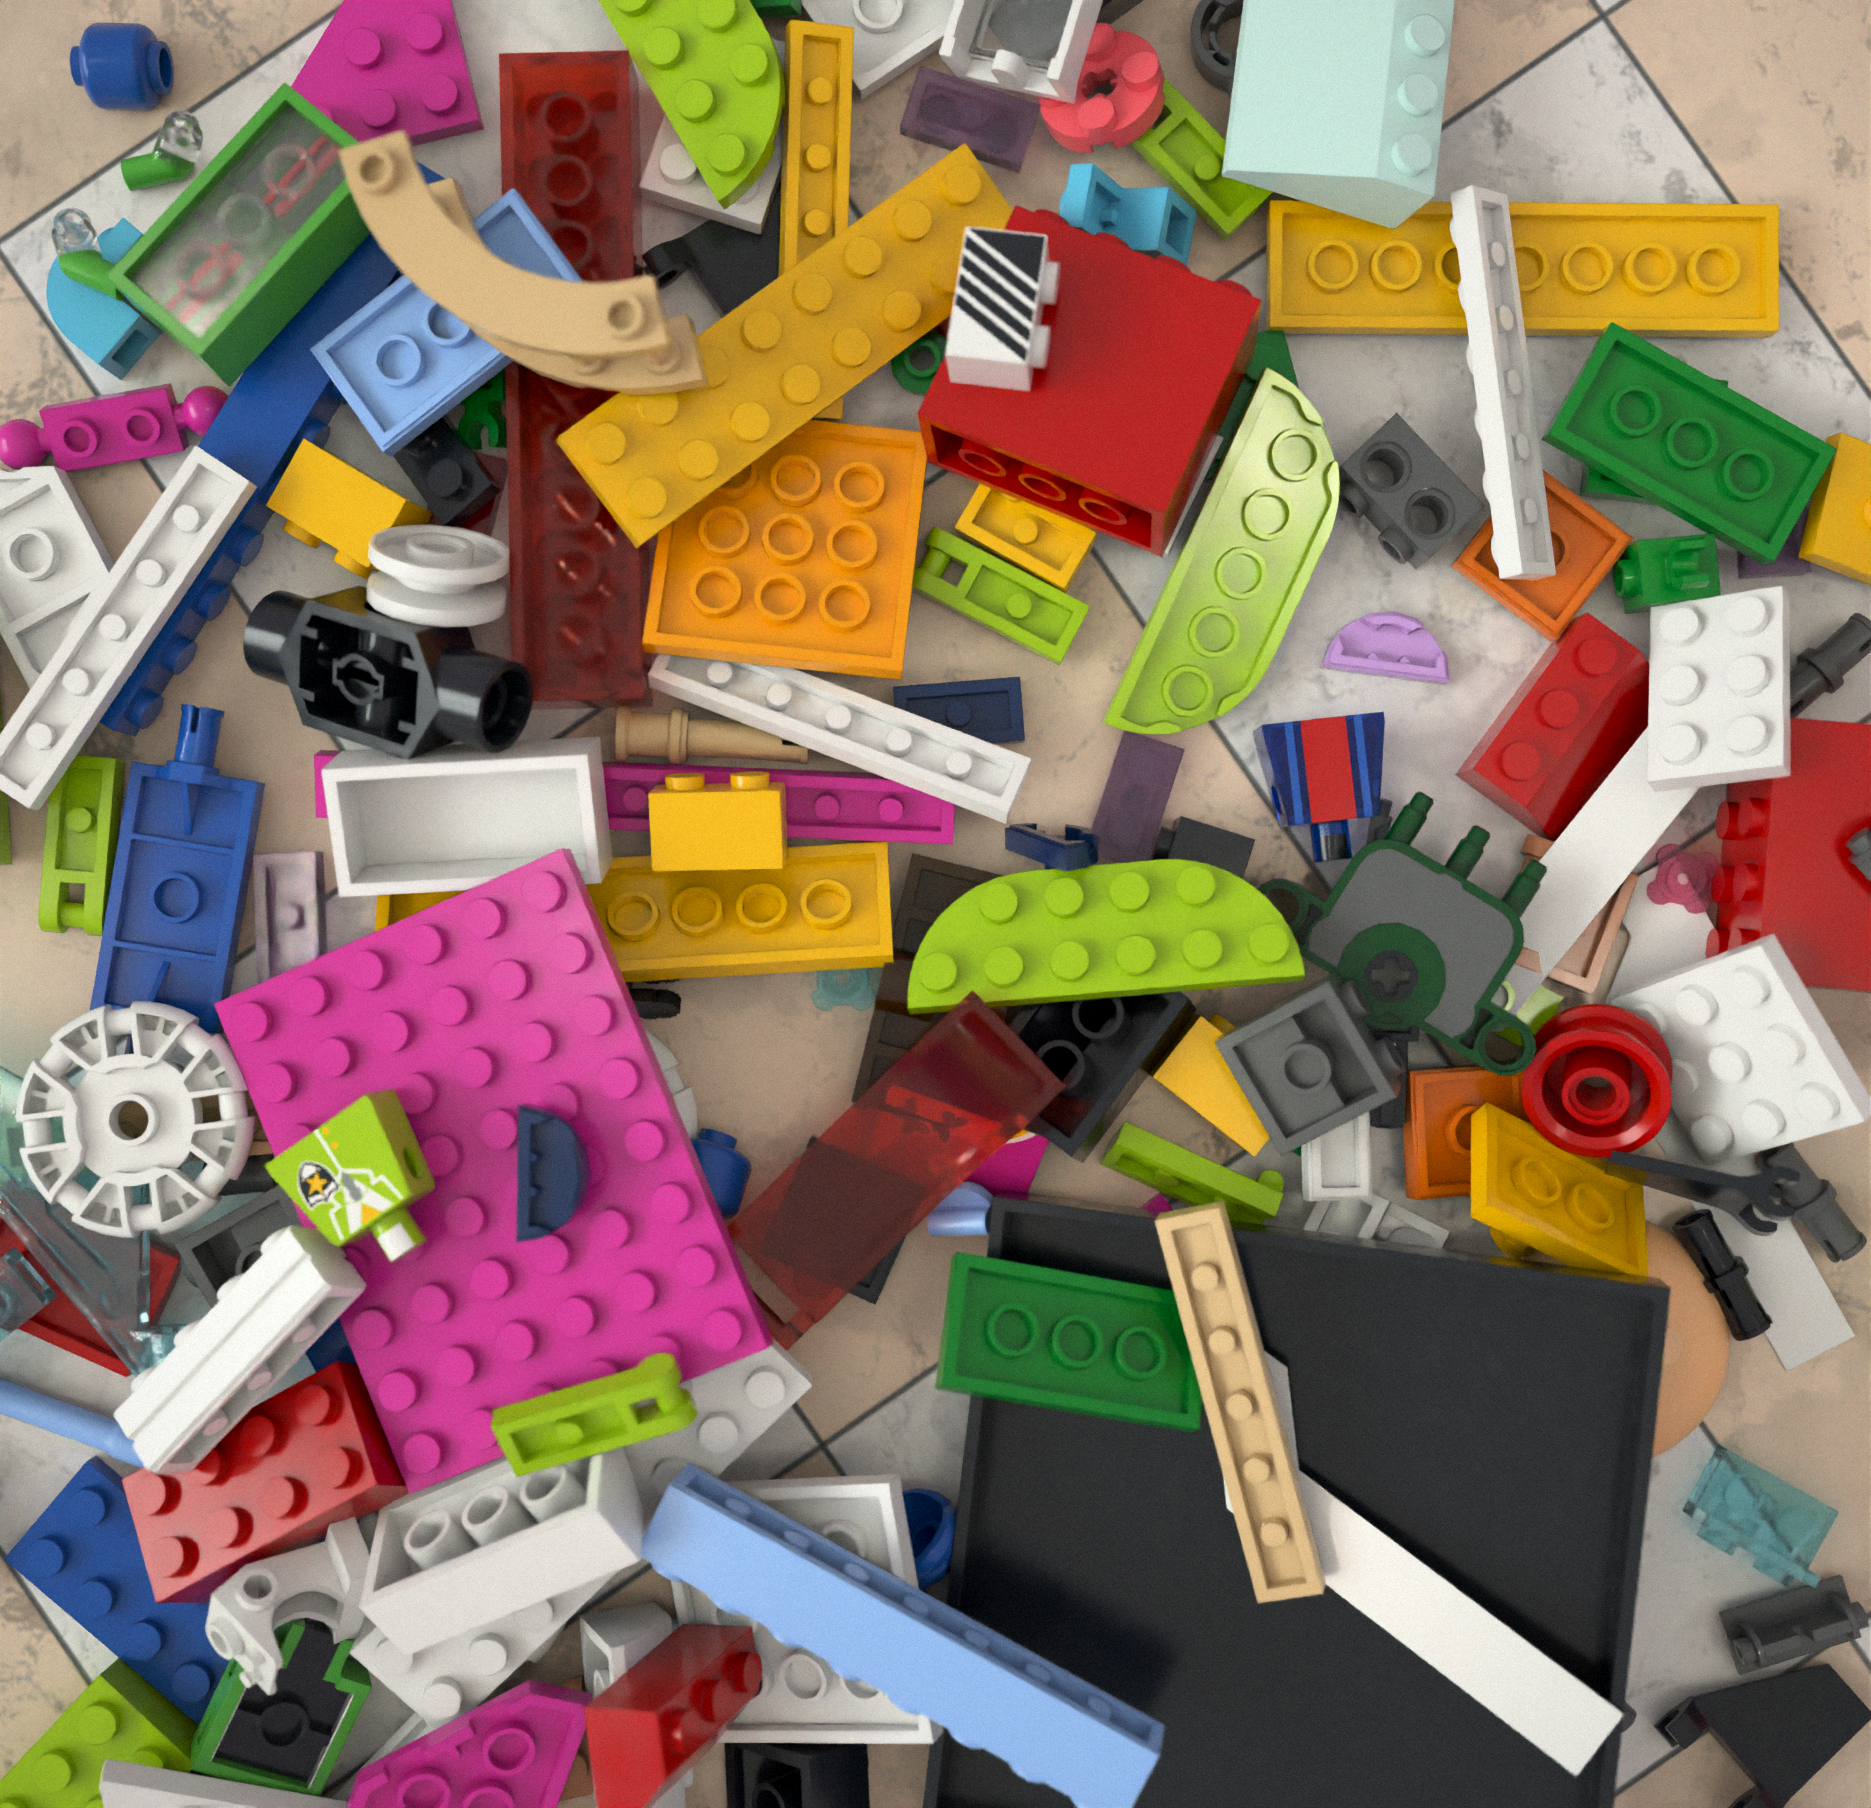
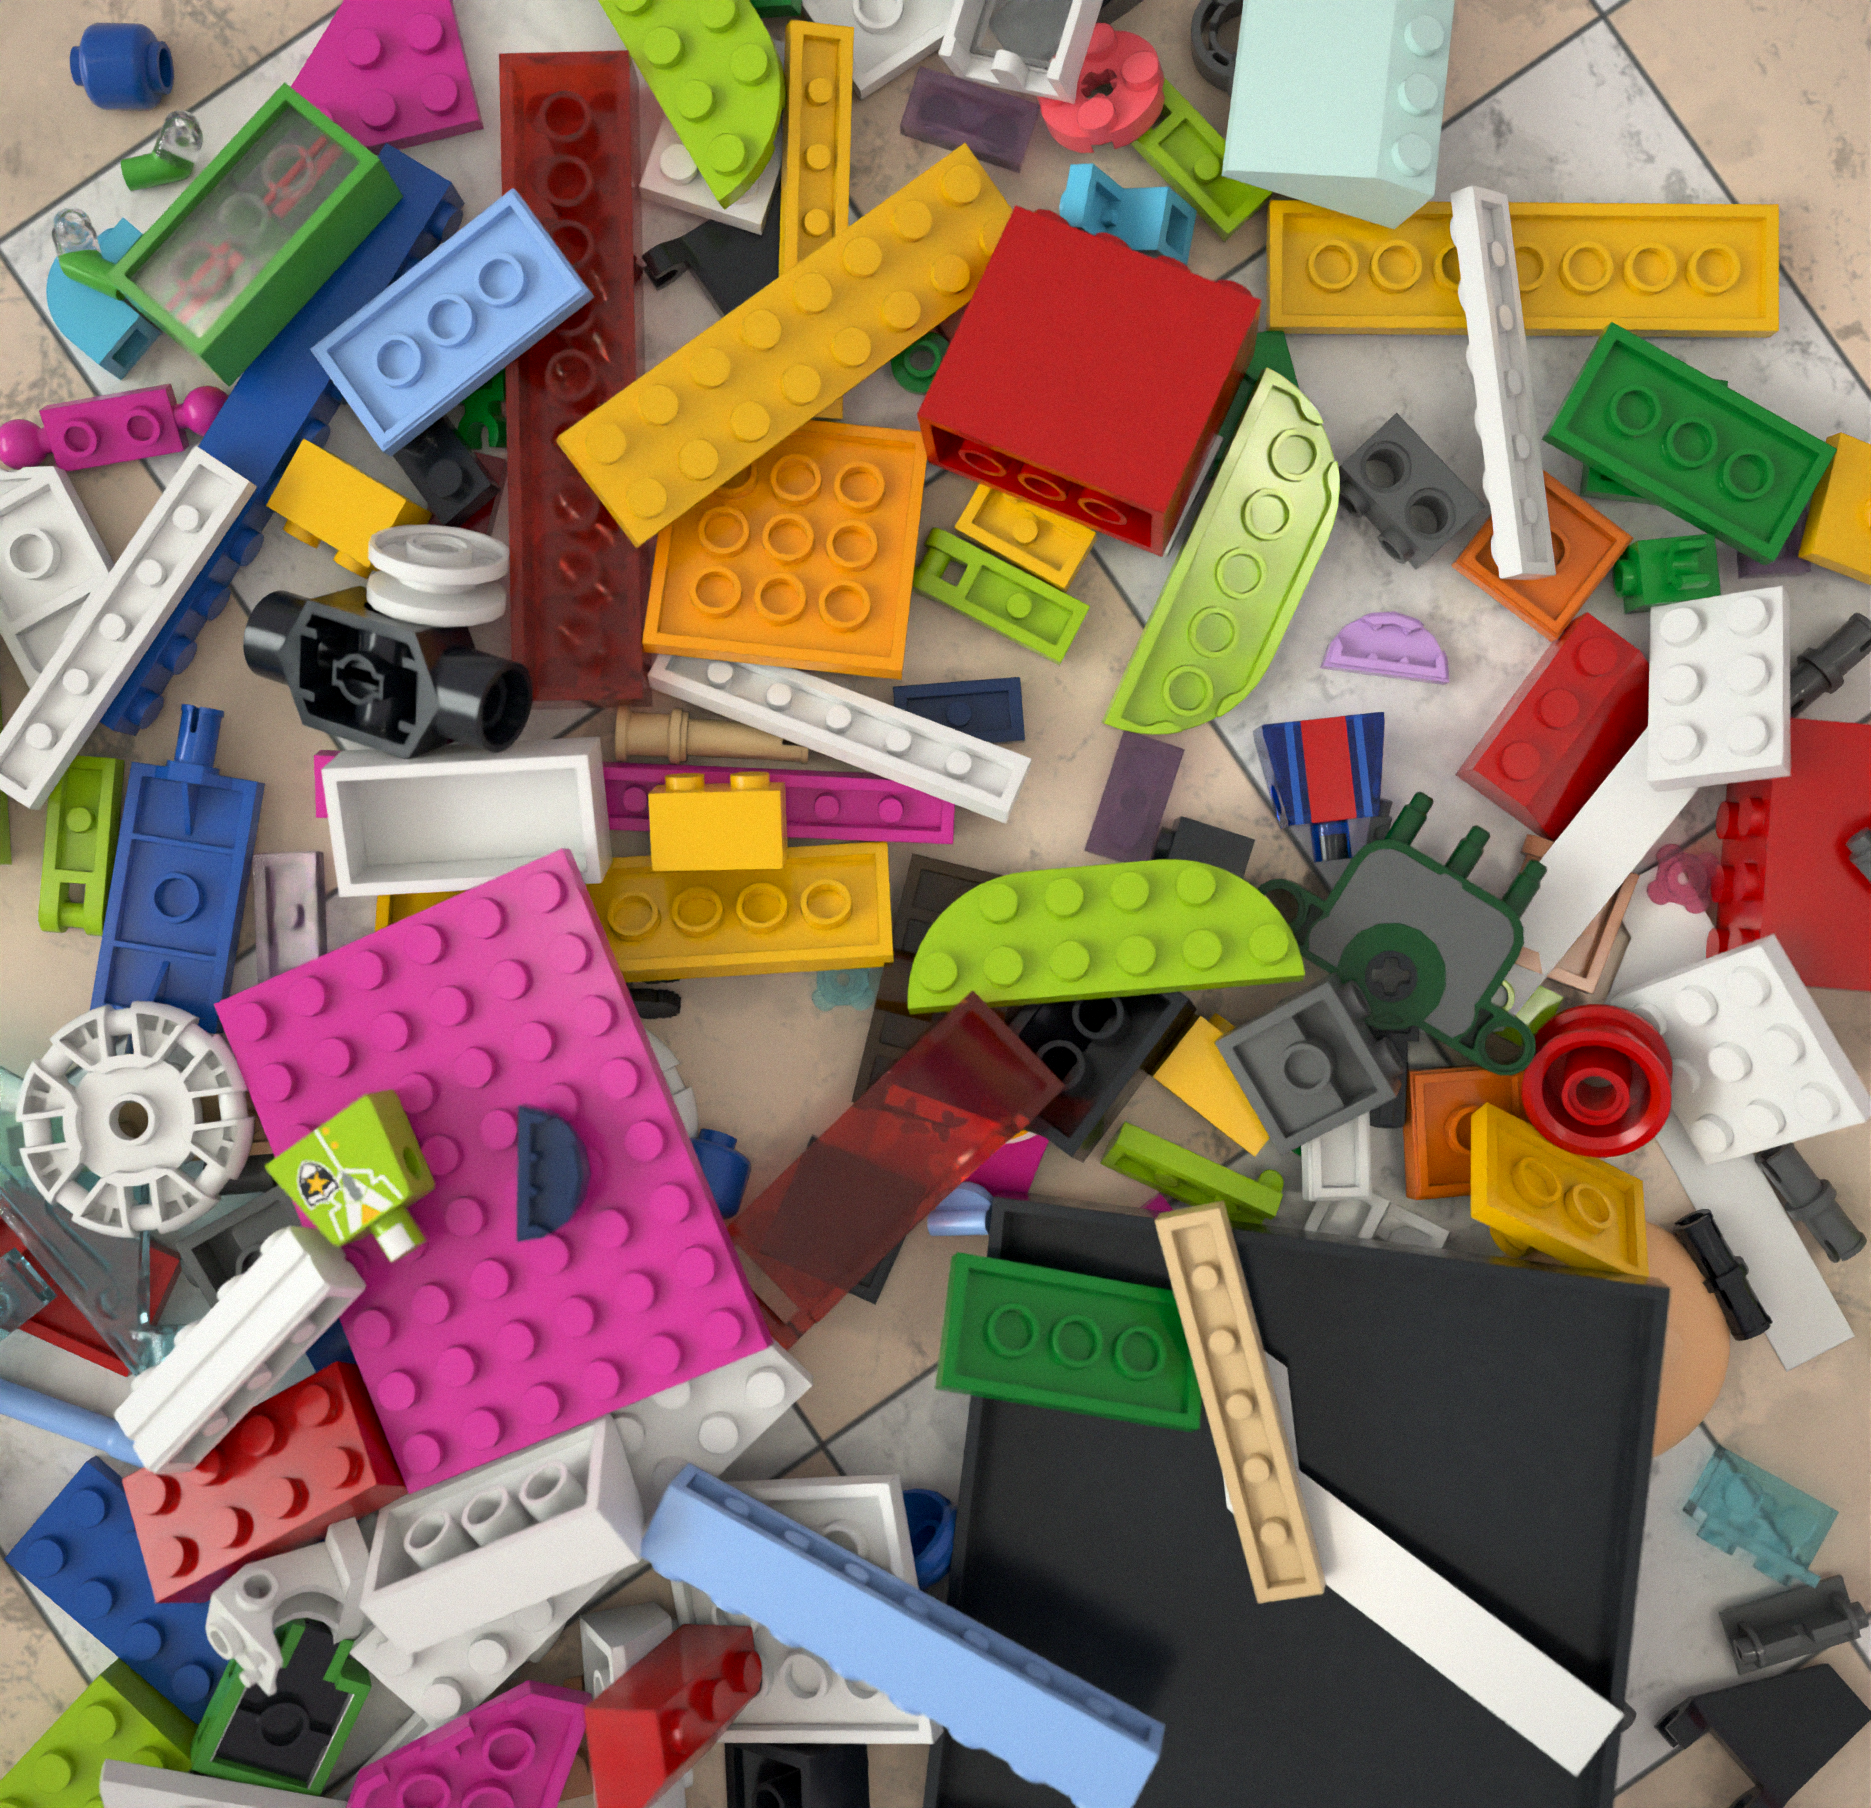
tan fence [338,130,709,395] -> none
lime plate [491,1352,698,1477] -> none
brick [945,226,1060,391] -> none
dark blue plate [1005,823,1099,872] -> none
black flag [1604,1150,1800,1236] -> none

